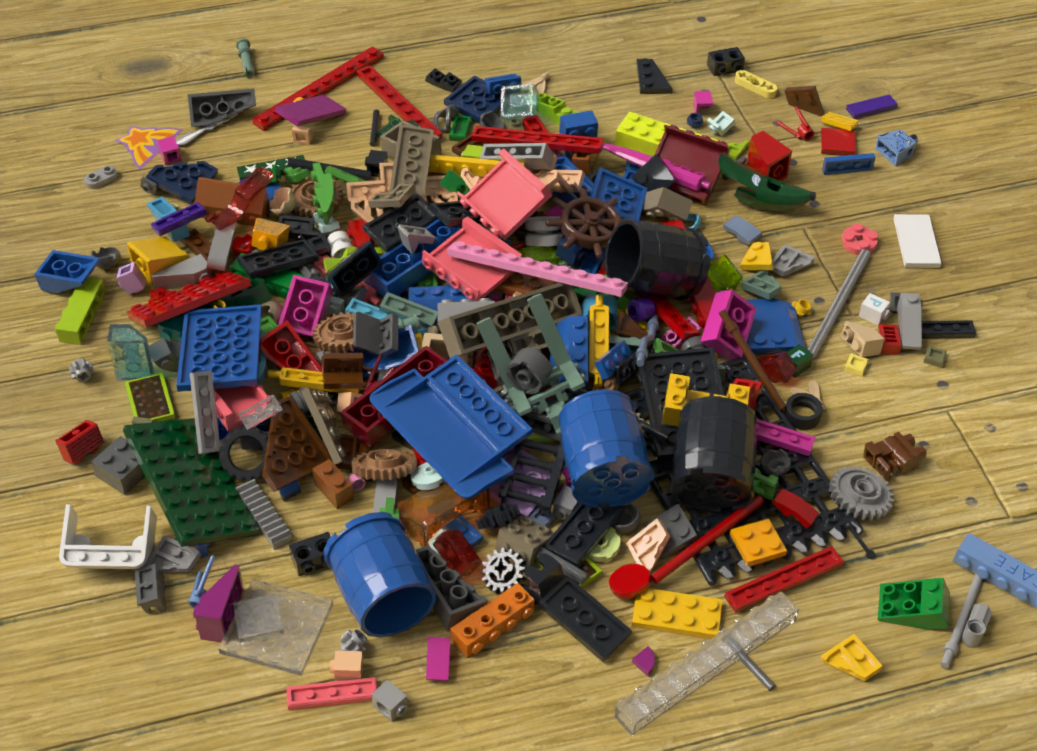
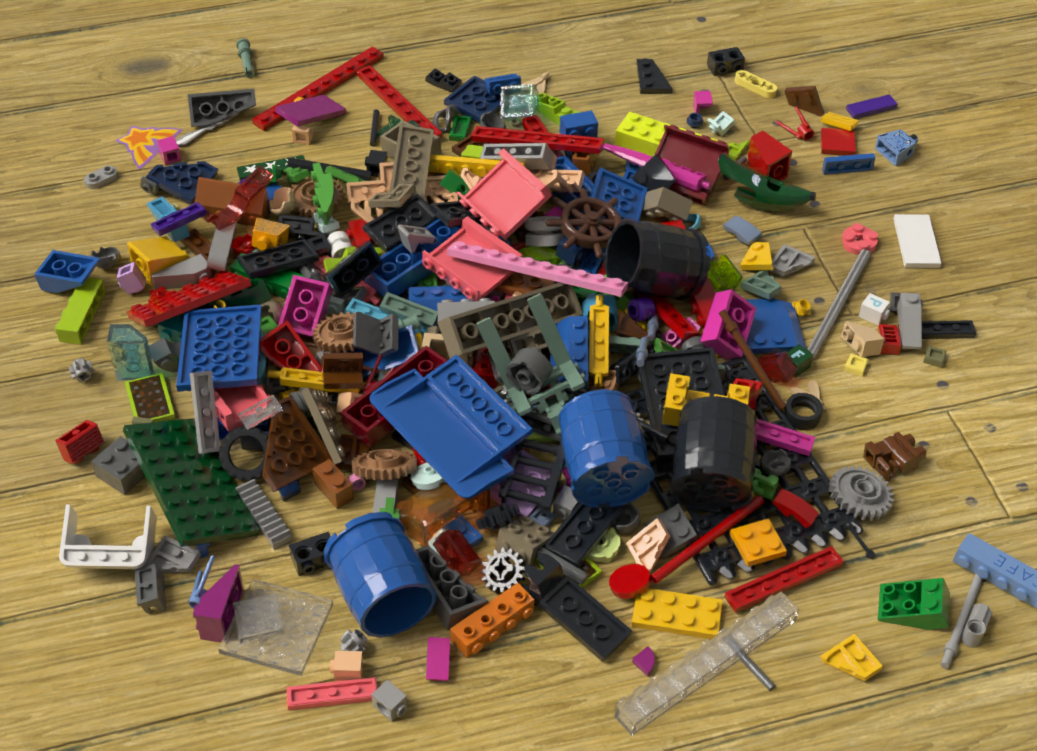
blue plate [594,340,632,380] -> none
none -> dark grey tile [265,377,288,396]

